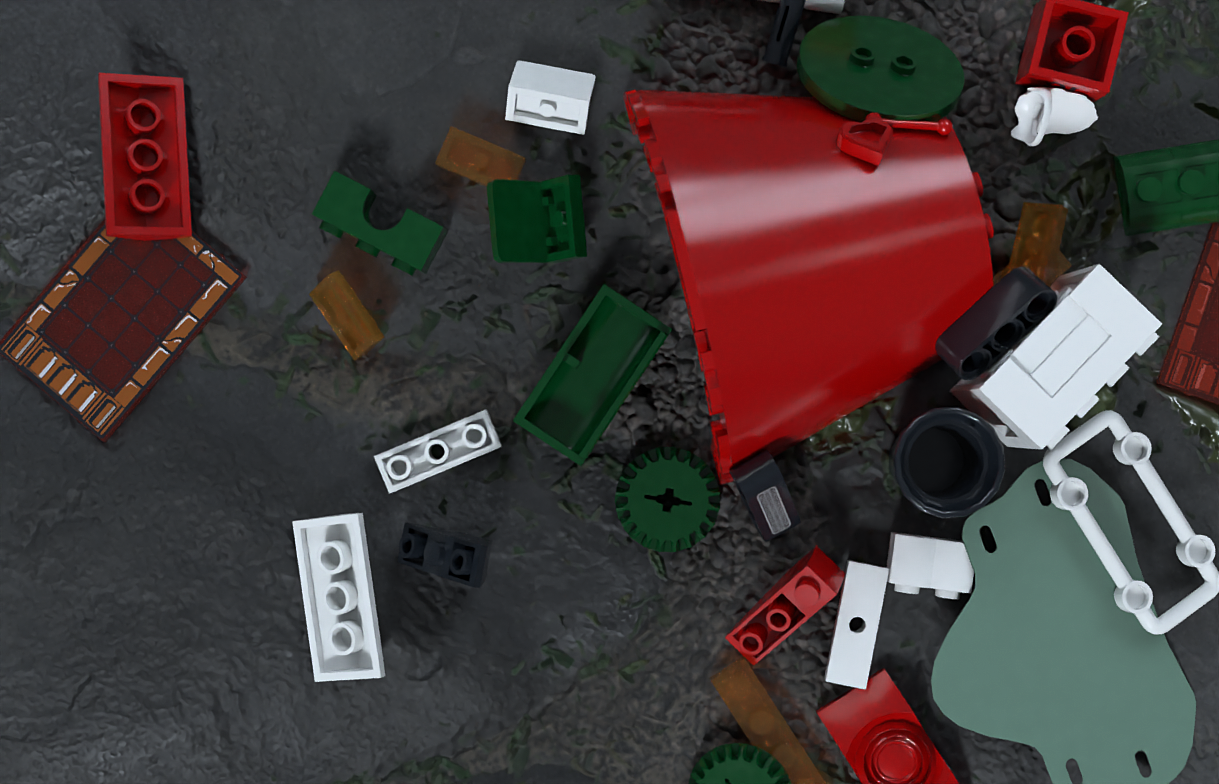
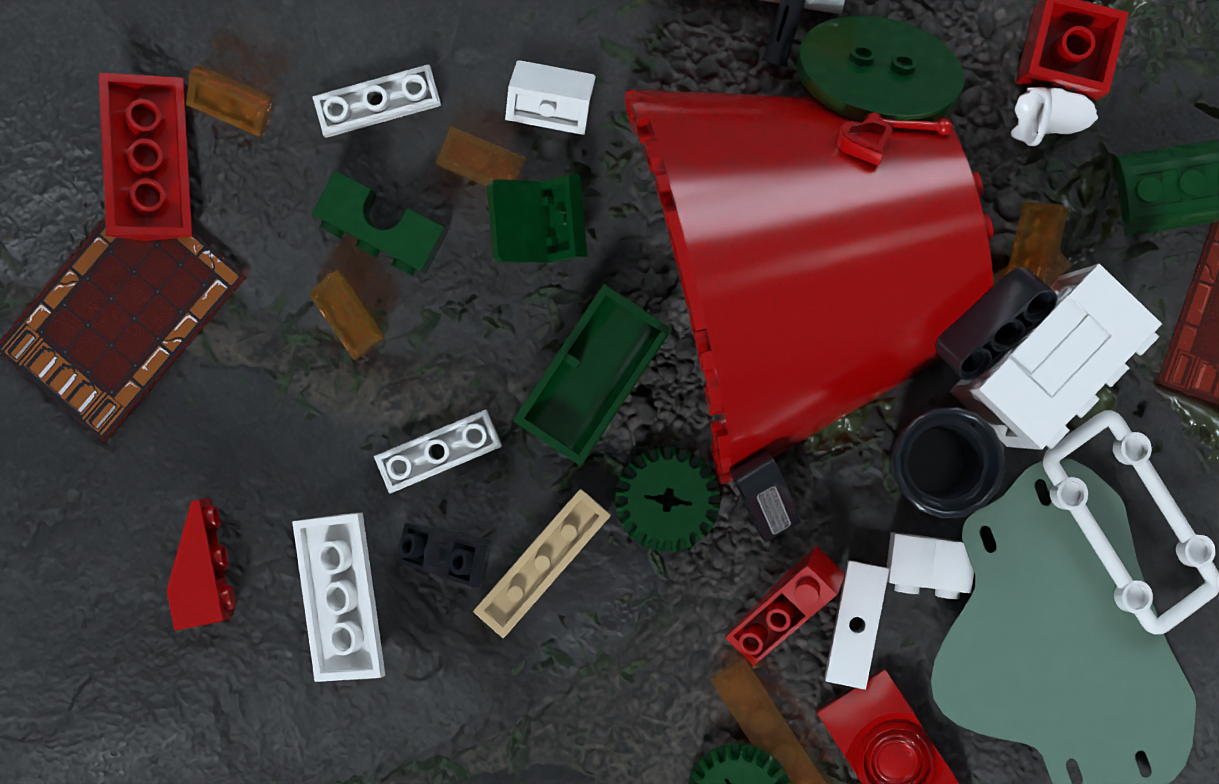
none -> red slope [166,497,236,631]
none -> clear orange plate [186,65,272,137]
none -> white tile [312,64,441,138]
none -> tan plate [473,488,611,639]

